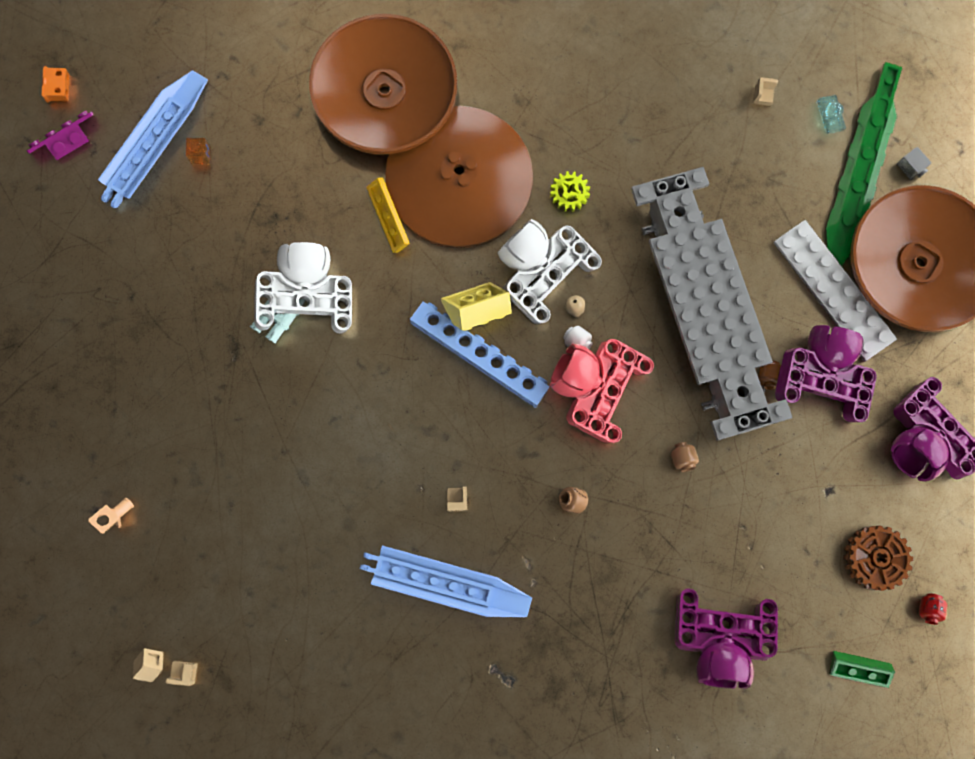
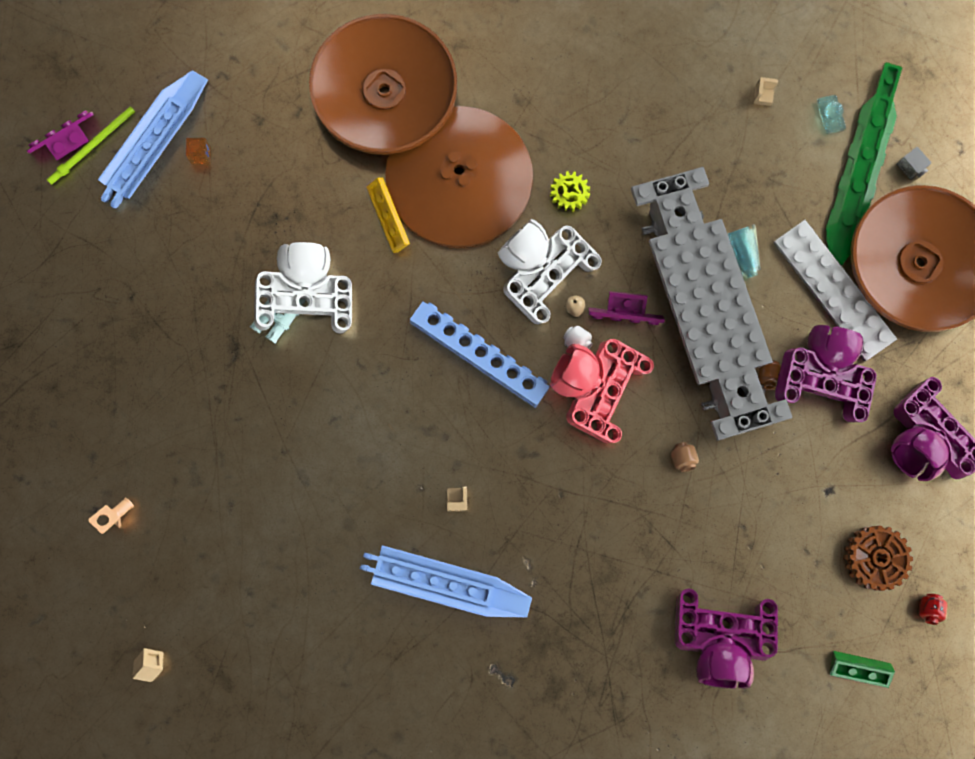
orange piece [41,66,70,103] -> none
tan panel [165,661,198,686] -> none
light yellow slope [441,282,512,331] -> none
medium nougat head [559,487,588,513] -> none
none -> lime bar [46,106,135,185]
none -> magenta bracket [588,291,665,325]
none -> clear light blue cone [728,224,761,278]

